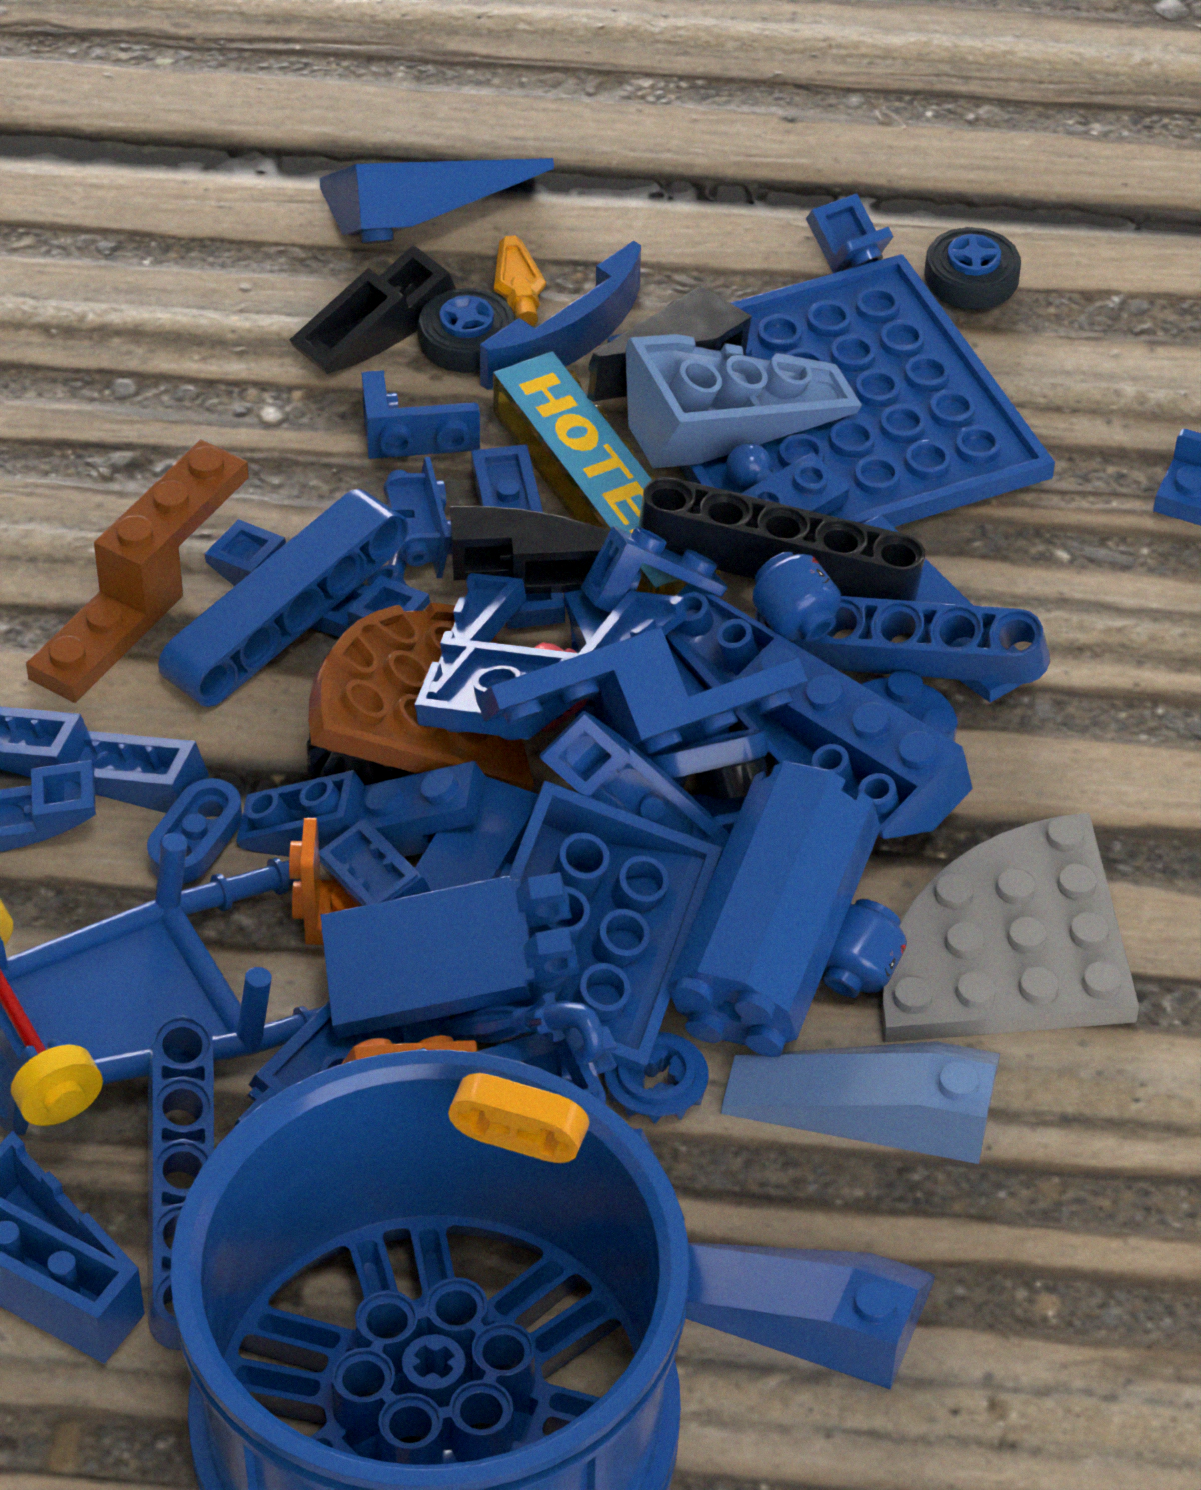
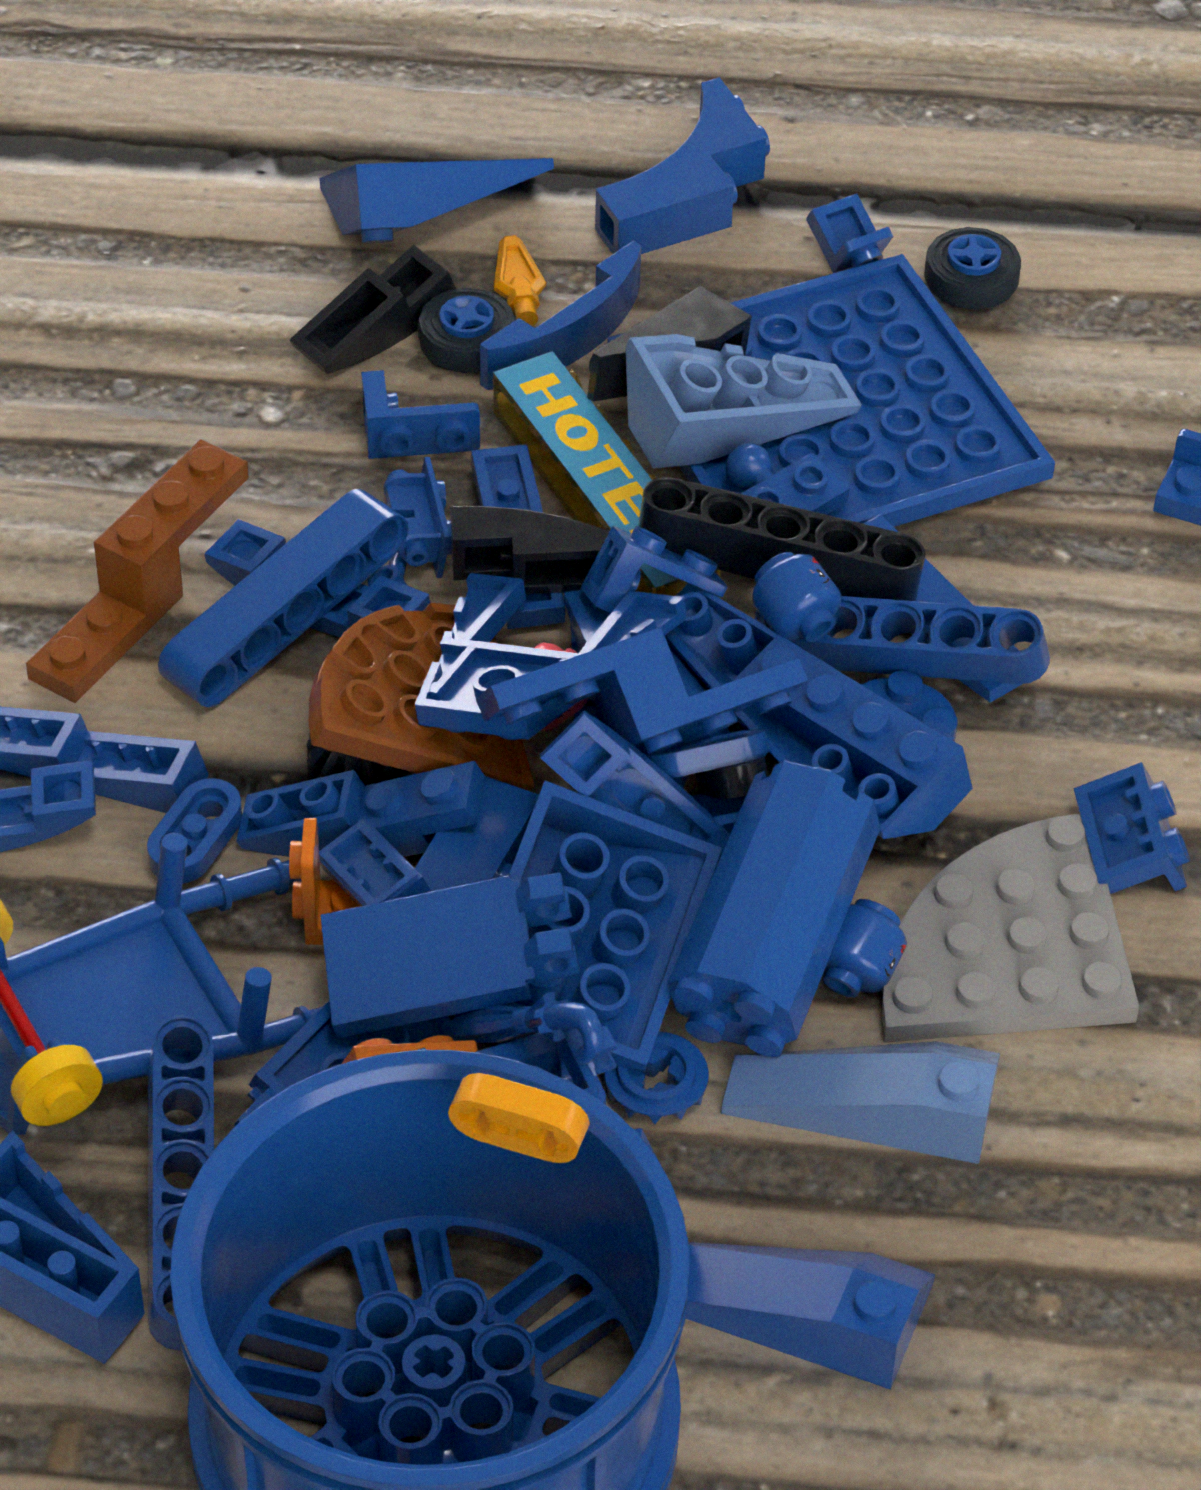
none -> blue arch [595,77,770,254]
none -> blue bracket [1073,762,1190,894]

